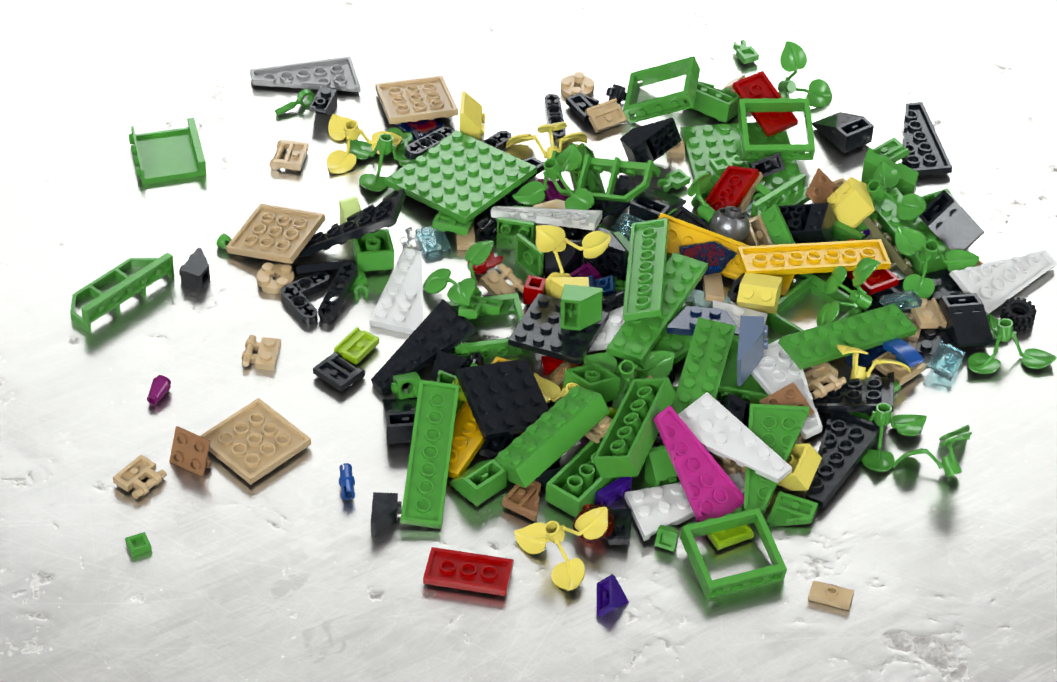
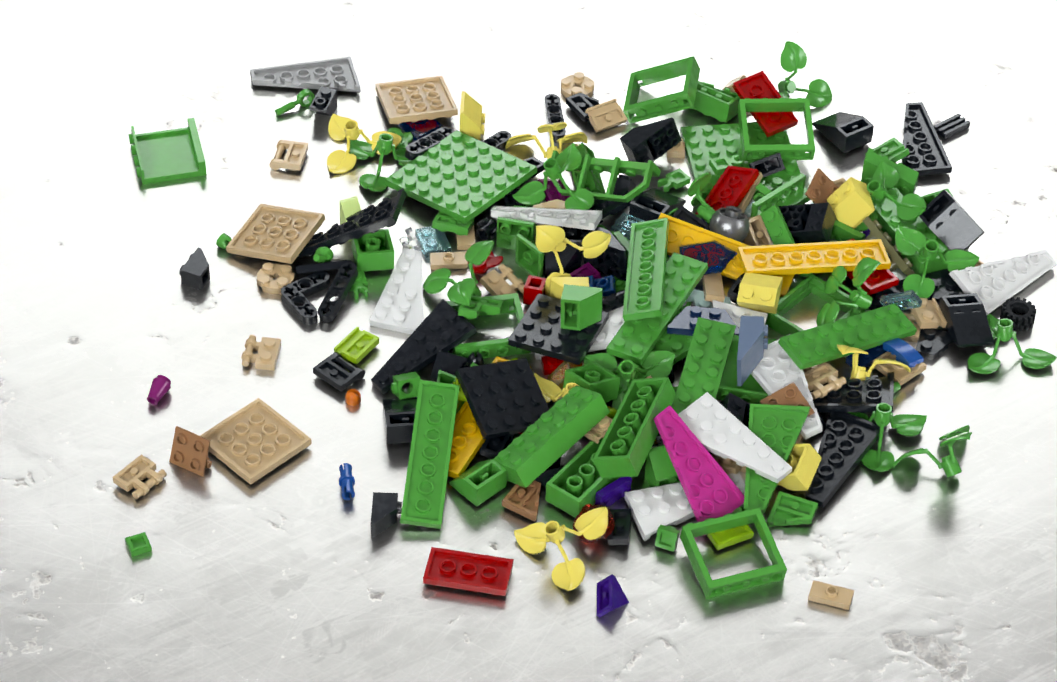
bright green plate [70,252,175,332] -> none
black gear [606,84,627,105] -> none
bright green plate [733,40,759,64] -> none
clear light blue plate [926,340,965,381] -> none
none -> bright green plate [313,247,334,263]
none -> orange hinge [345,389,361,406]
none -> tan plate [430,251,468,270]
none -> black tile [934,113,971,139]

